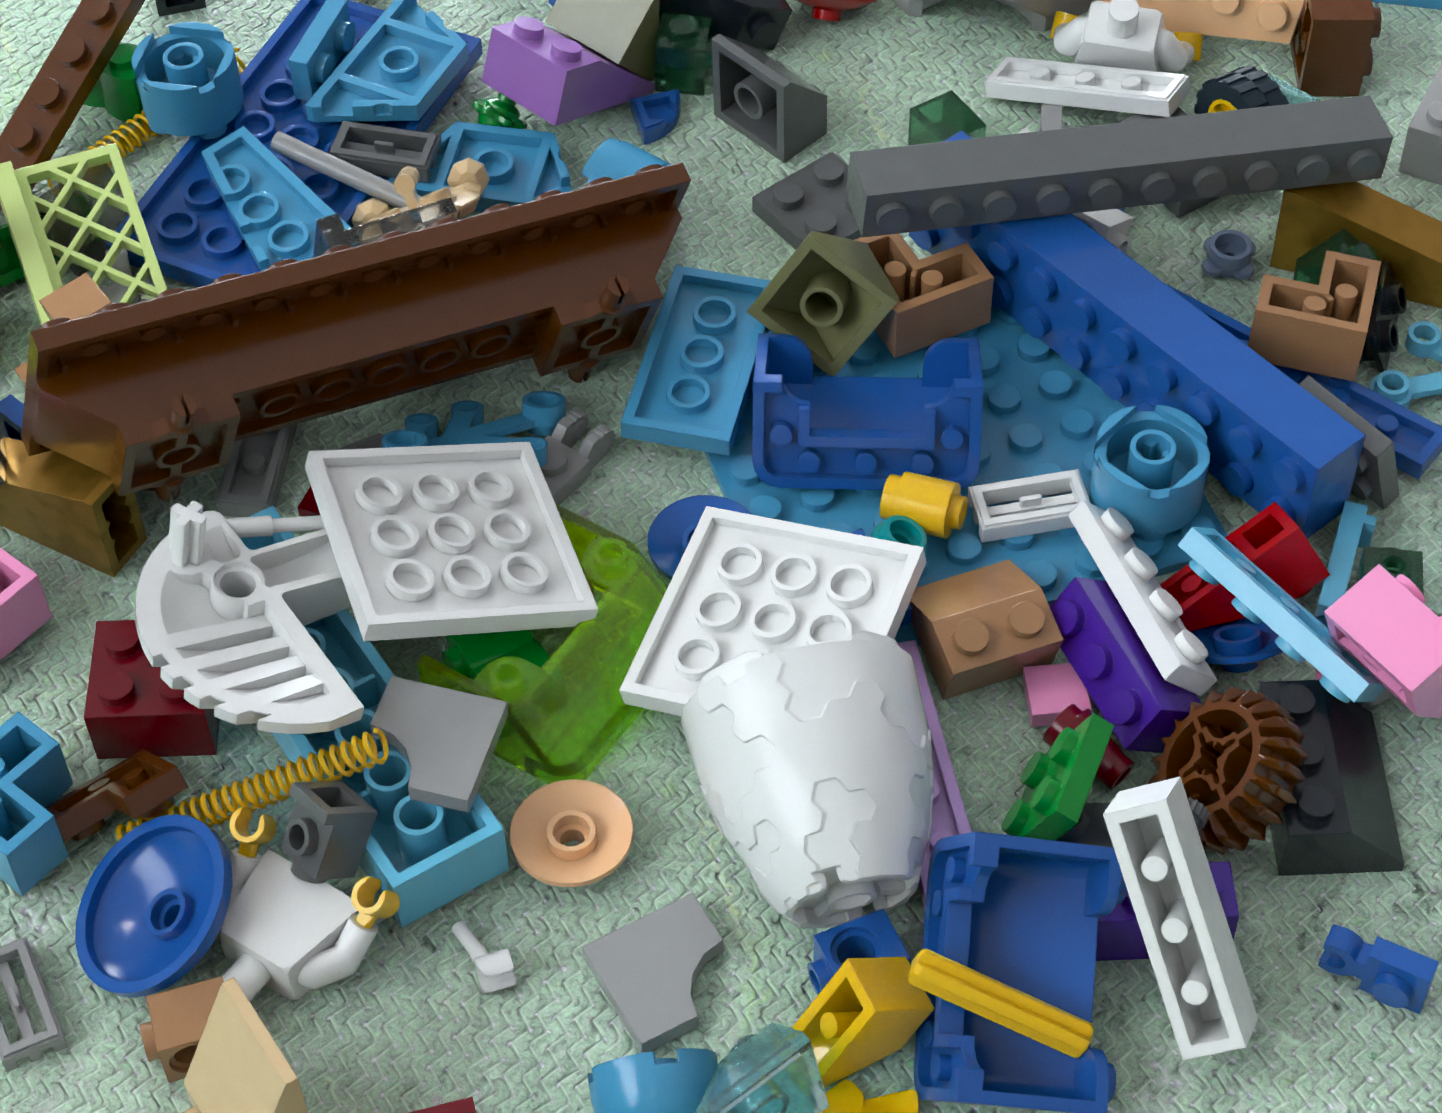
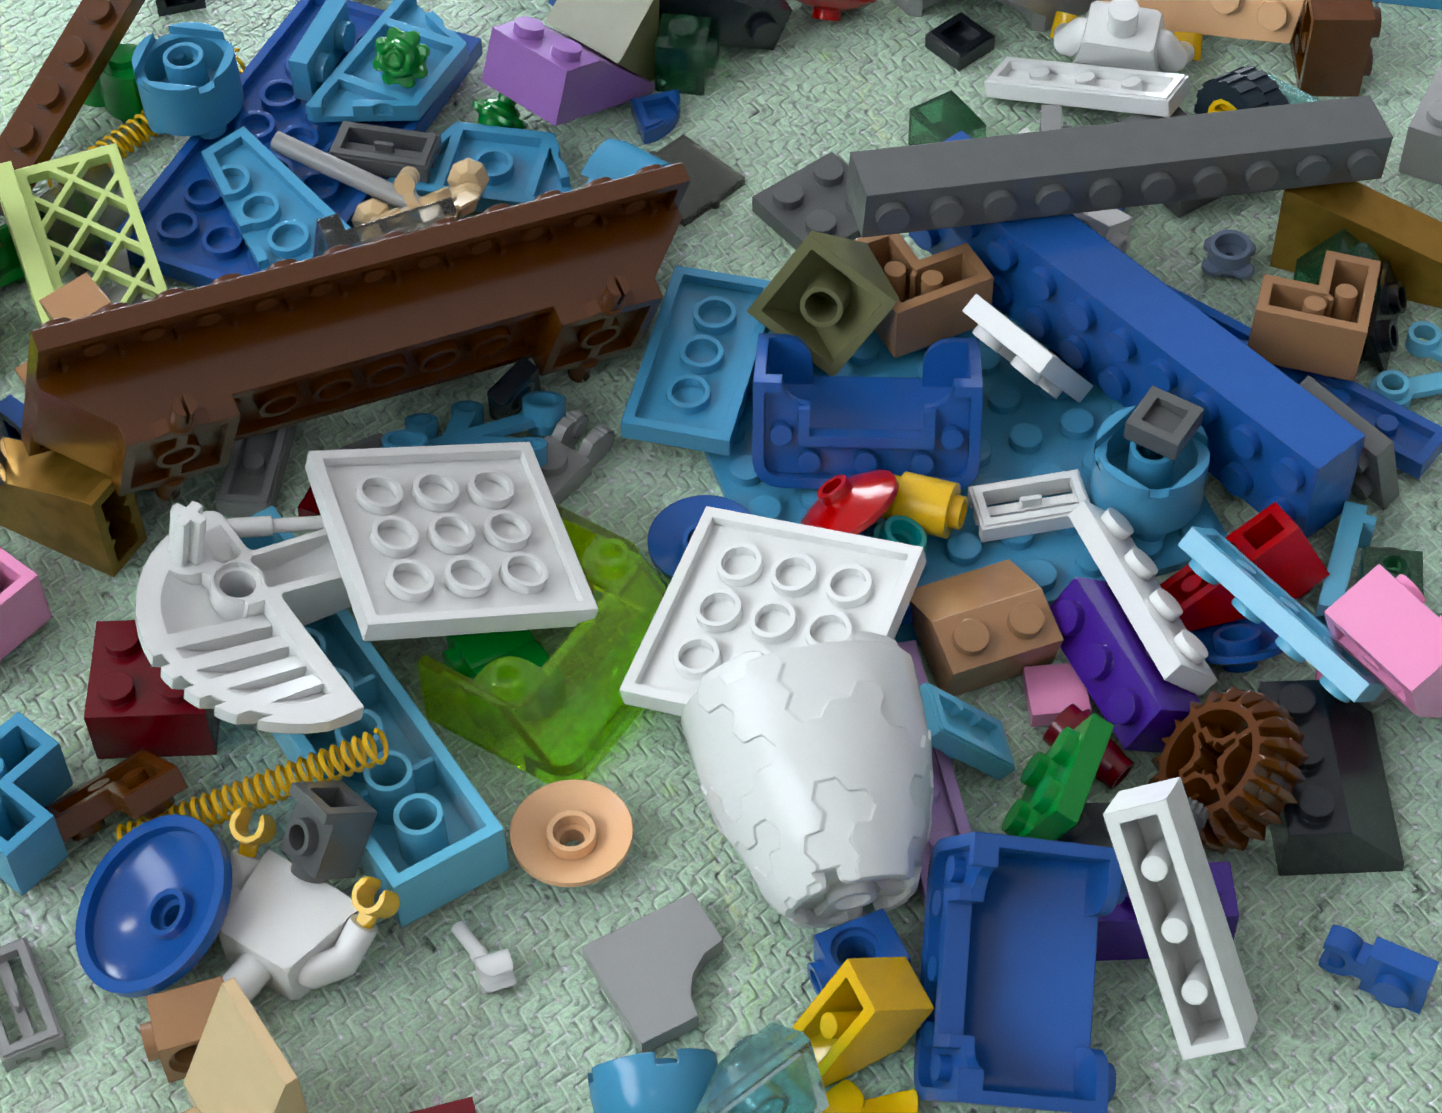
light grey tile [370,676,509,813] -> none
dark grey slope [712,34,827,163] -> none
yellow axle [908,949,1094,1058] -> none
none -> green plant [372,27,430,89]
none -> black tile [487,357,541,420]
none -> clear smoke piece [649,134,745,227]
none -> red dish [800,470,899,535]
none -> medium azure plate [920,682,1015,780]
none -> black tile [925,12,995,71]
none -> white plate [962,294,1093,403]
none -> dark grey plate [1123,385,1204,461]

